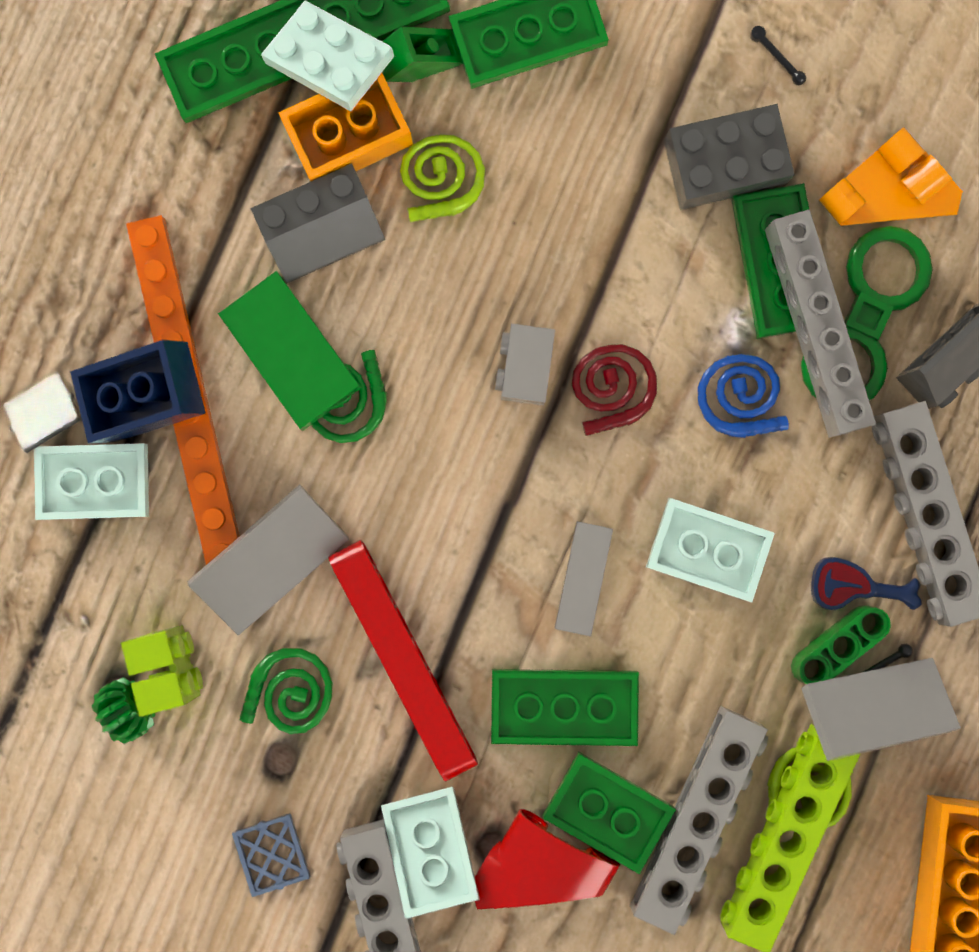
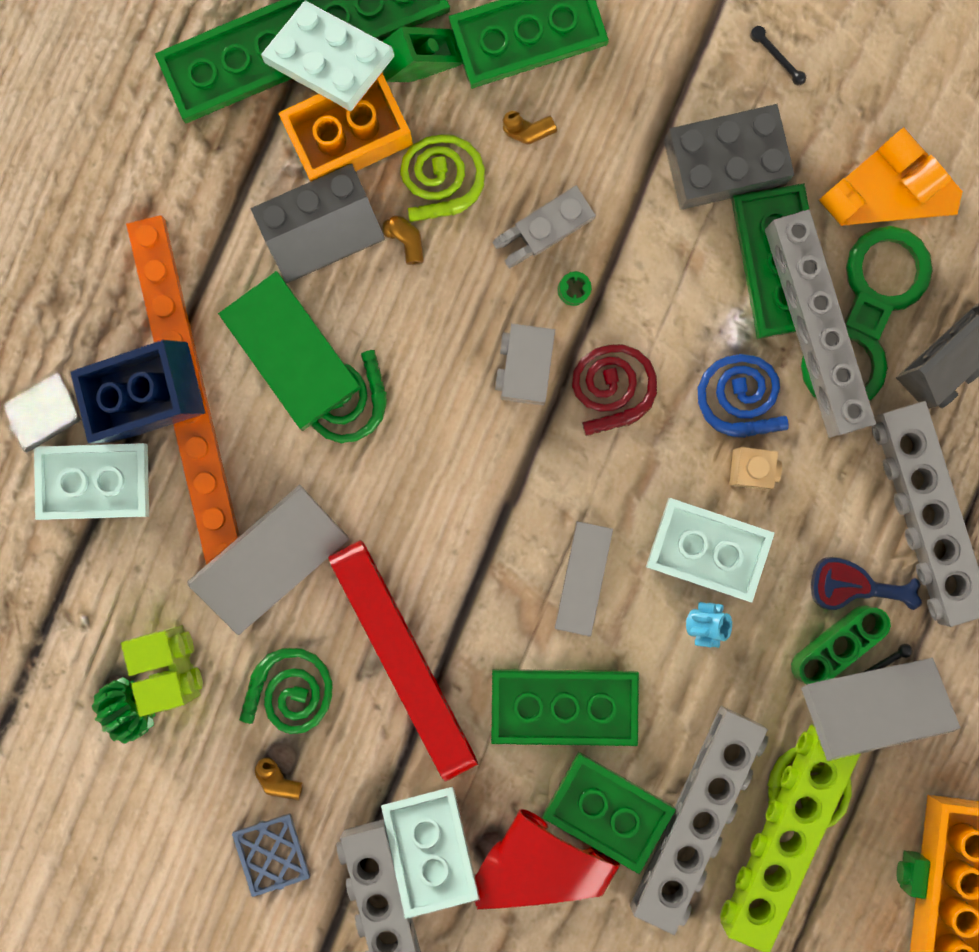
none -> pearl gold arm [255,758,303,801]
none -> pearl gold arm [382,216,424,265]
none -> light grey hinge [492,185,596,268]
none -> pearl gold arm [503,111,557,144]
none -> green bush [557,271,592,306]
none -> medium azure gear [686,602,732,648]
none -> tan brick [729,447,782,490]
none -> green plate [896,850,930,899]

